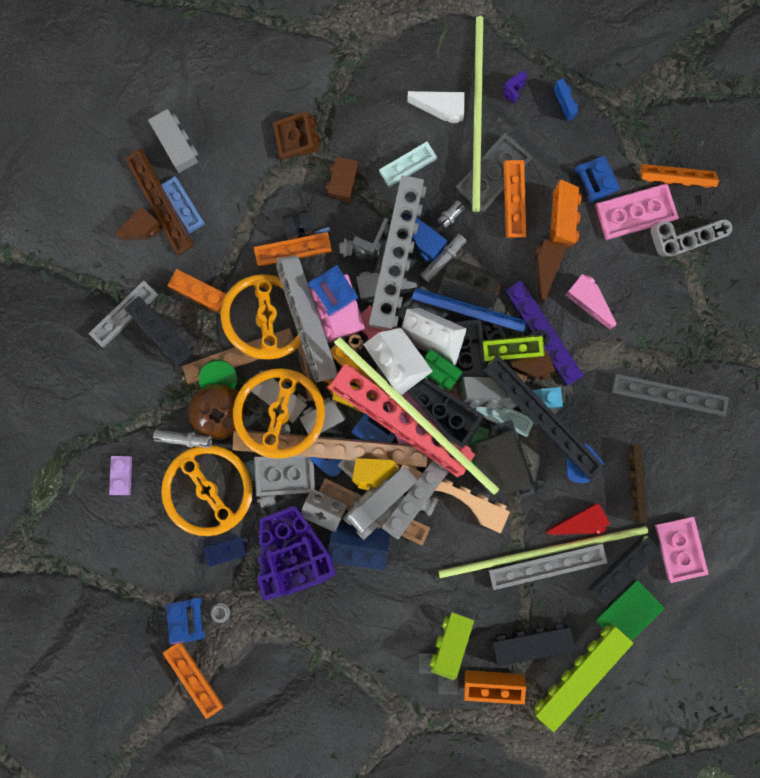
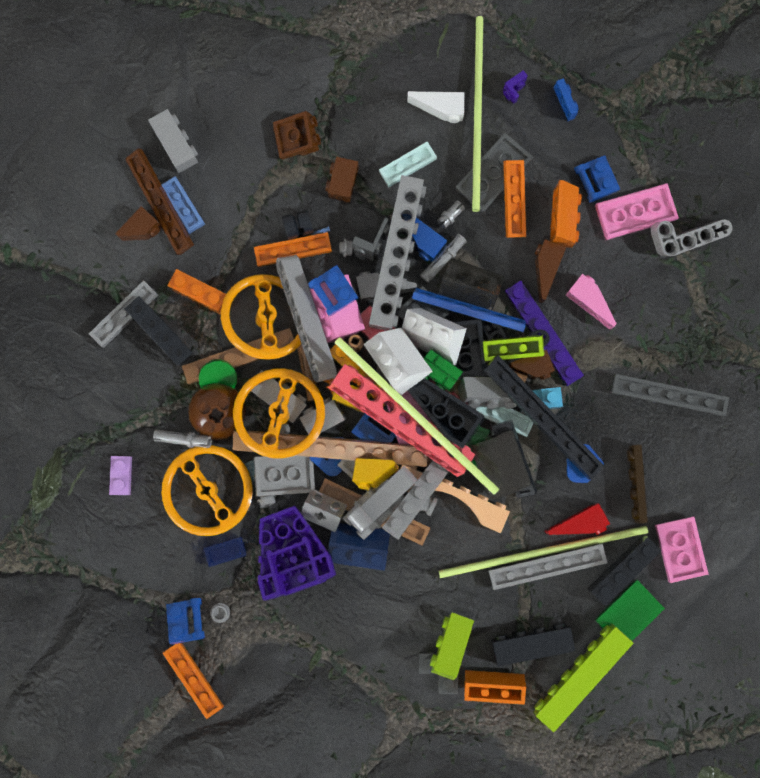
orange plate [640,164,719,188] -> none

